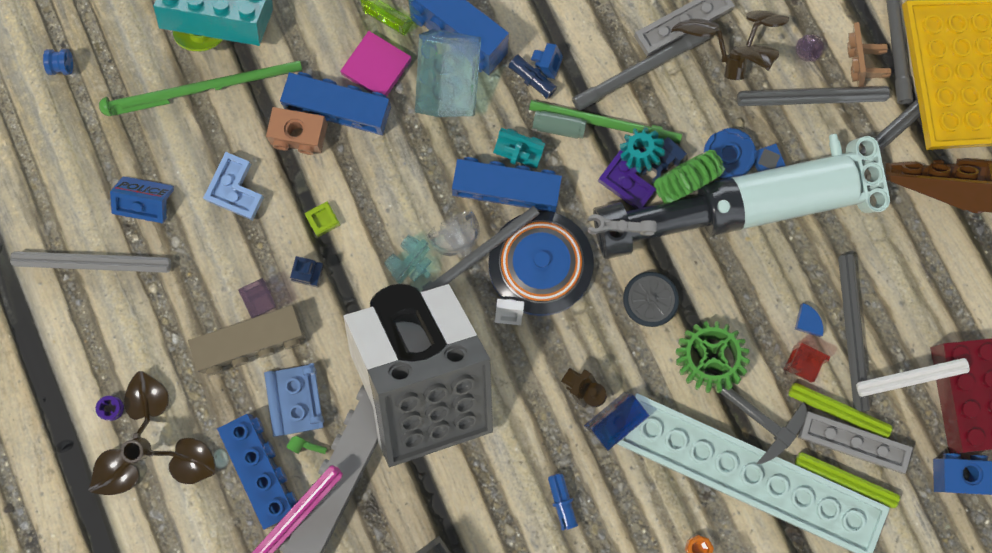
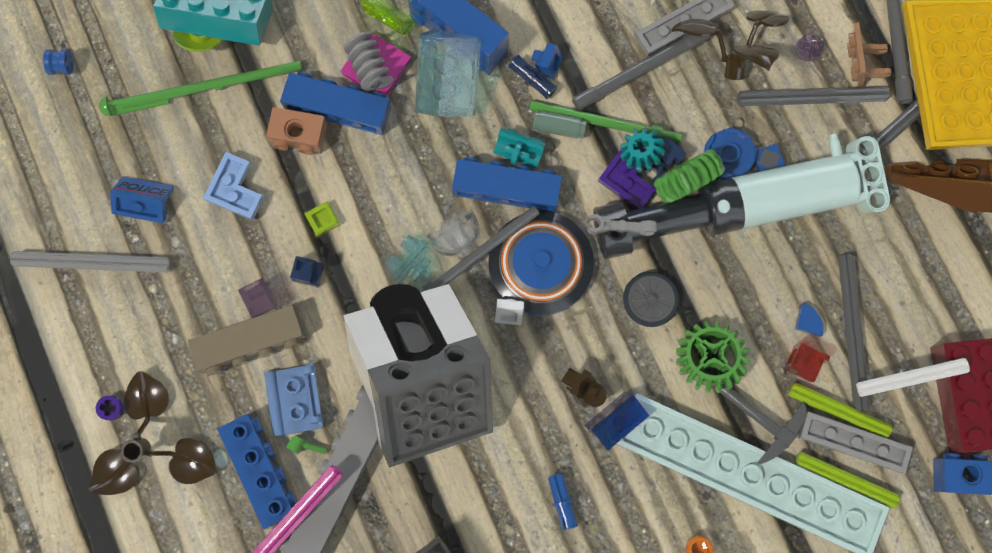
none -> light grey piece [344,31,393,91]

